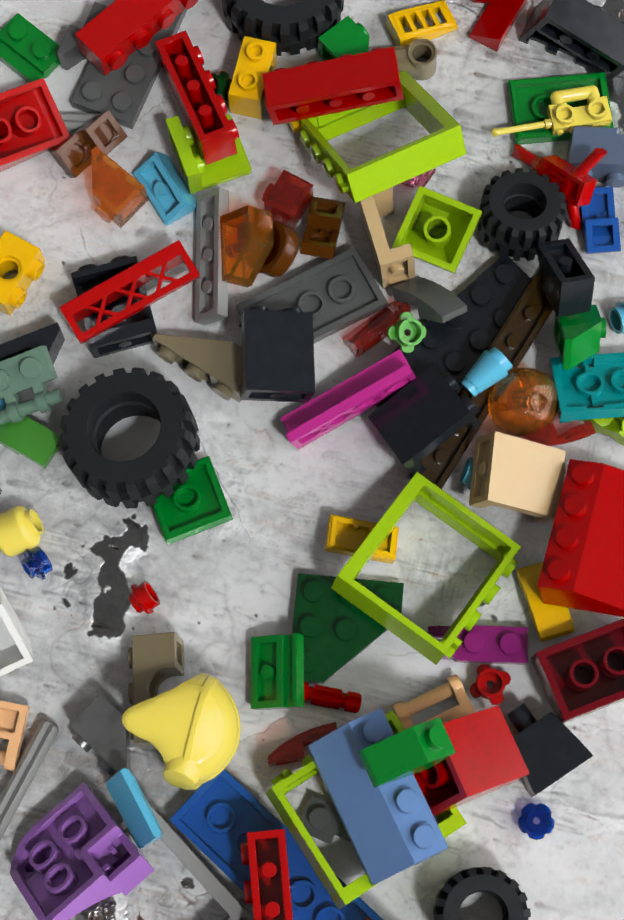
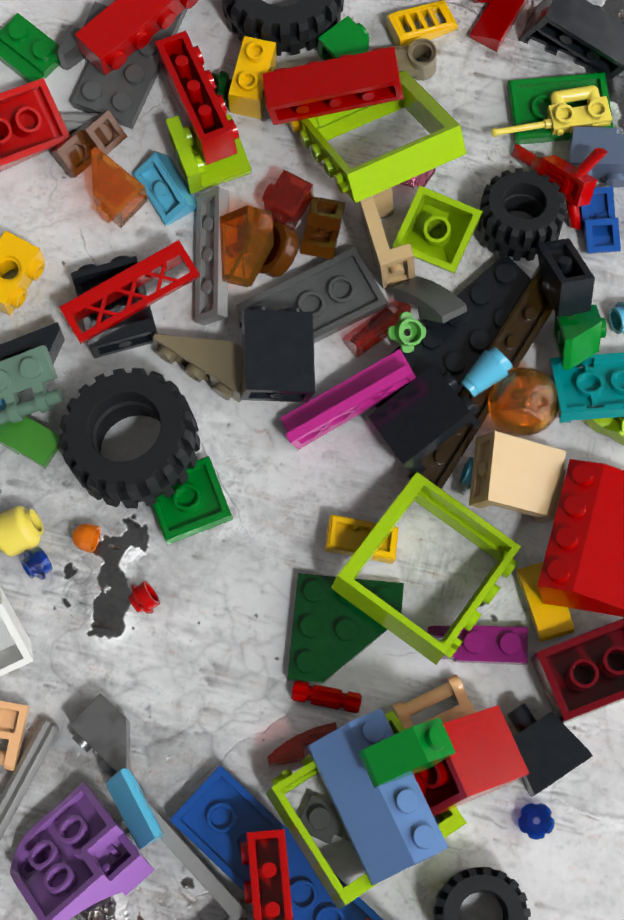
light yellow piece [122,673,241,790] -> none
dark tan arch [128,632,184,751] -> none
green plate [251,633,304,710] -> none
red plate [469,664,511,705] -> none
clear red slope [521,421,596,447] -> none
none -> orange hinge [72,523,101,553]

